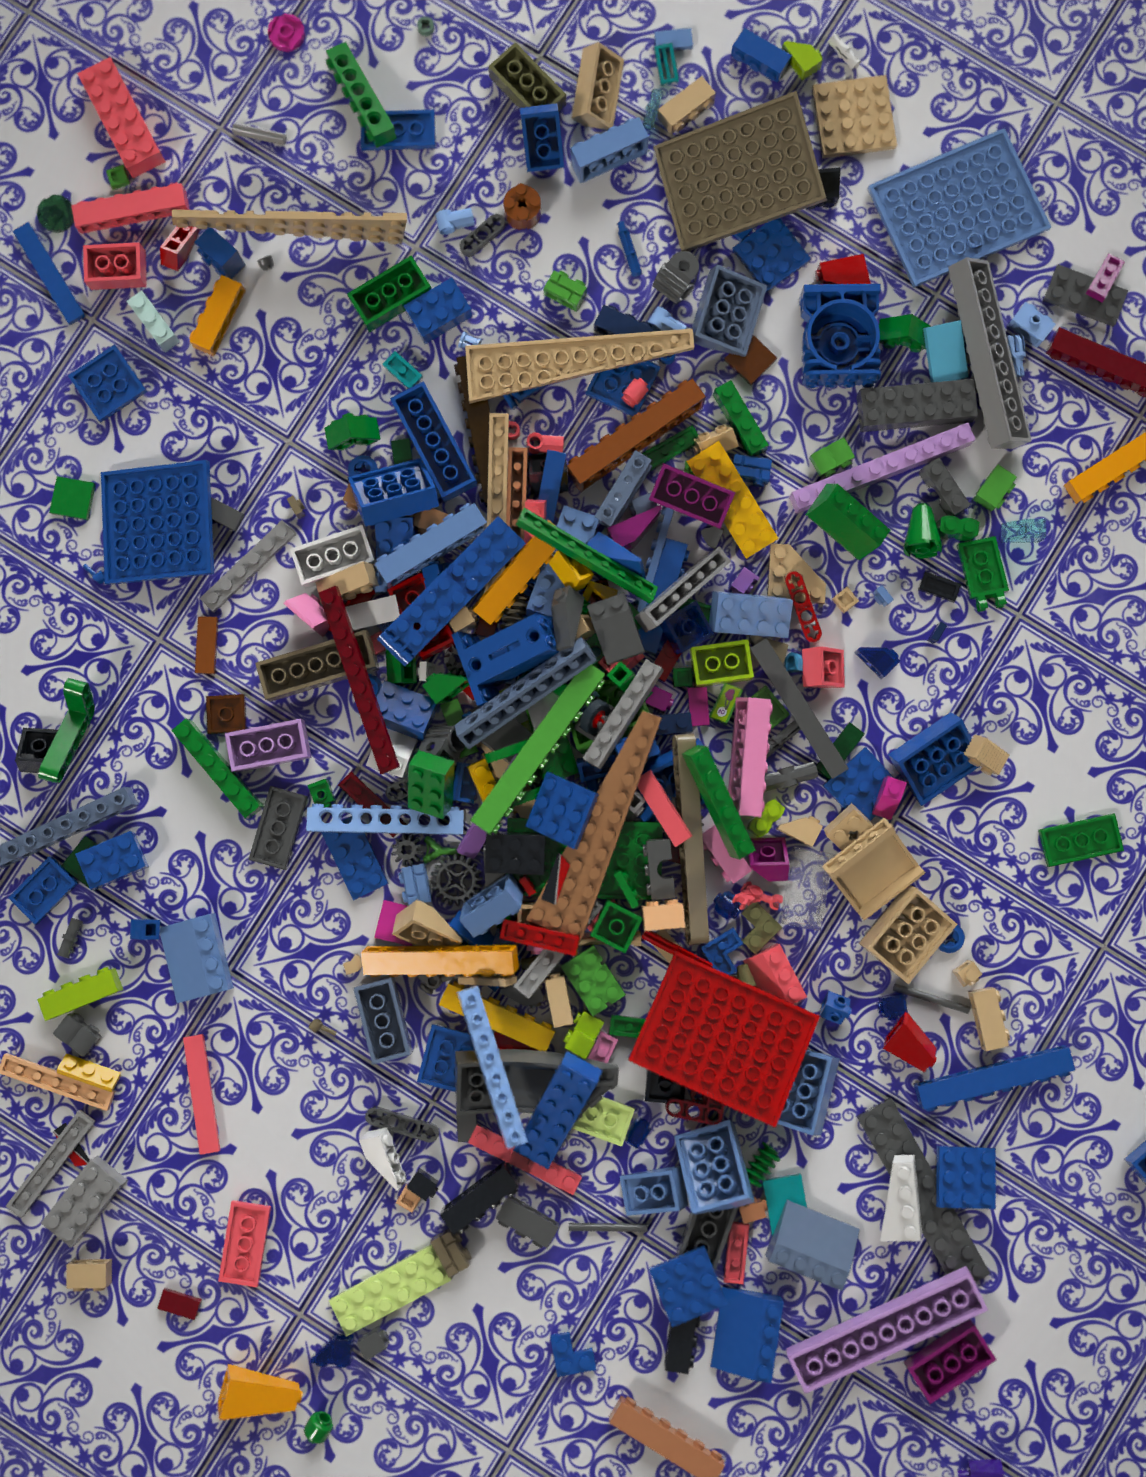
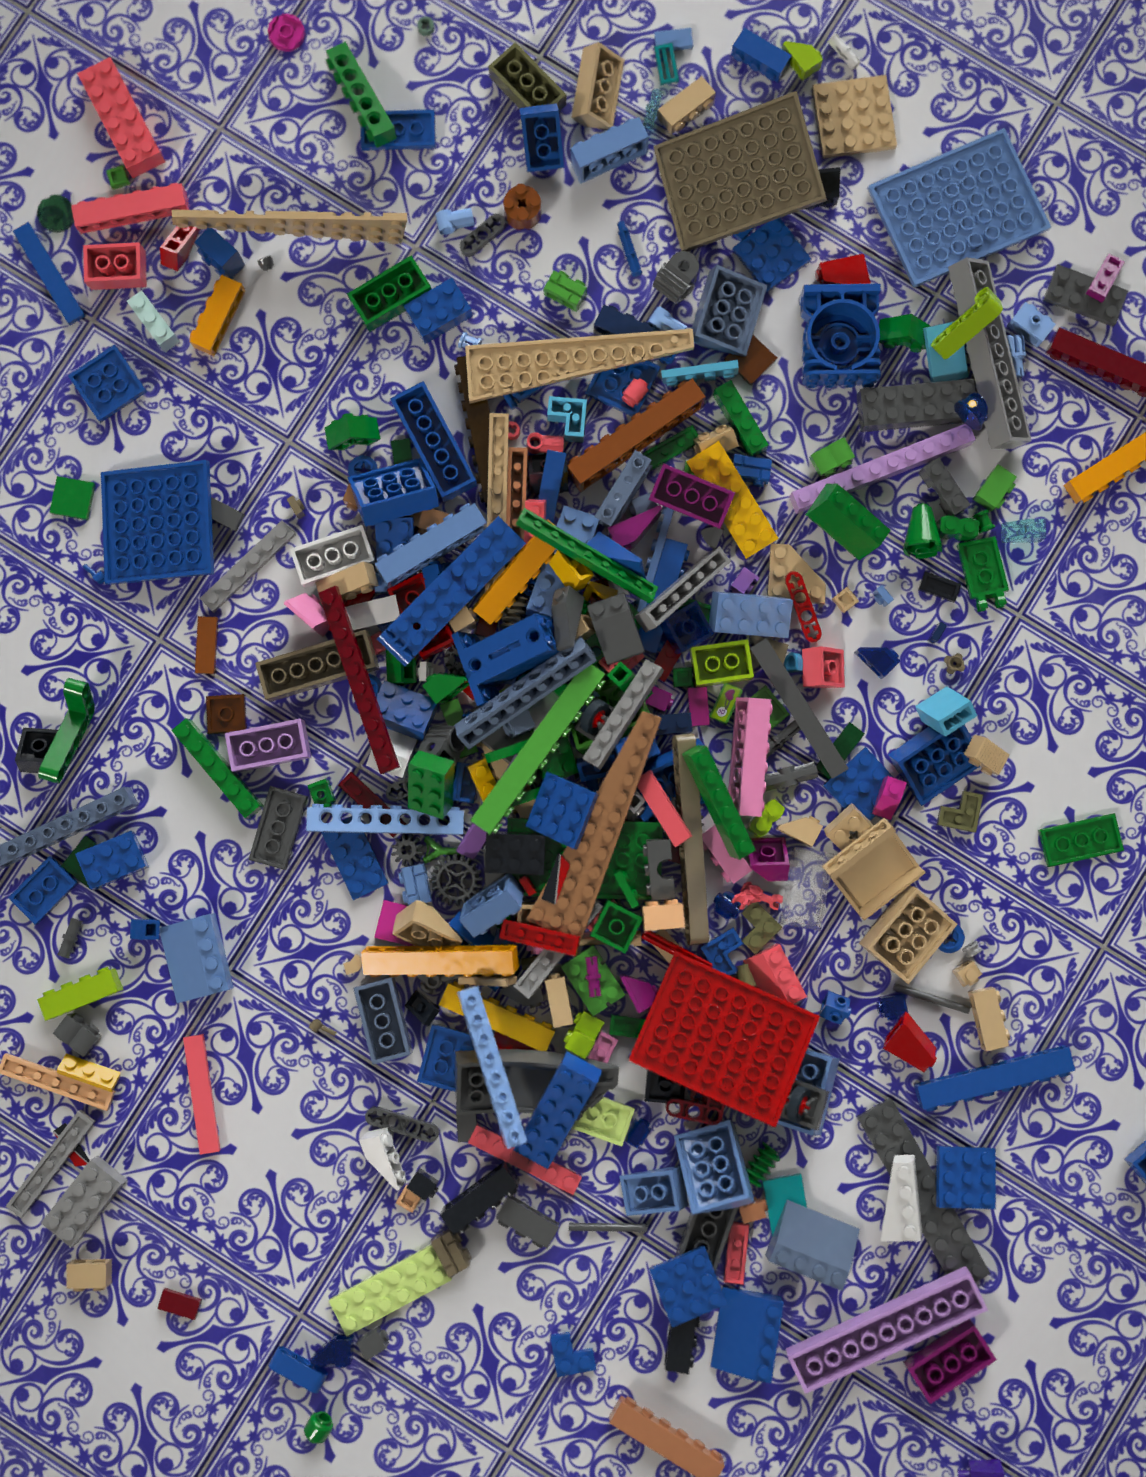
light orange slope [217,1364,303,1420] -> none
coral plate [218,1200,271,1287] -> none
light grey axle [232,123,287,145] -> none
teal plate [382,351,423,389] -> none
none -> blue beam [268,1346,328,1393]
none -> black slope [405,990,440,1027]
none -> sand blue brick [503,709,536,739]
none -> medium azure brick [547,396,587,443]
none -> magenta pin [585,956,602,997]
none -> magenta slope [620,974,658,1014]
none -> medium azure plate [661,360,739,387]
none -> plate [780,1079,830,1130]
none -> medium azure brick [915,686,977,737]
none -> lime beam [931,287,1003,359]
none -> olive plate [936,791,983,833]
none -> dark tan plate [944,653,965,674]
none -> clear blue hat [954,393,988,430]
none -> light grey bush [962,941,982,958]
none -> green bush [972,510,995,534]

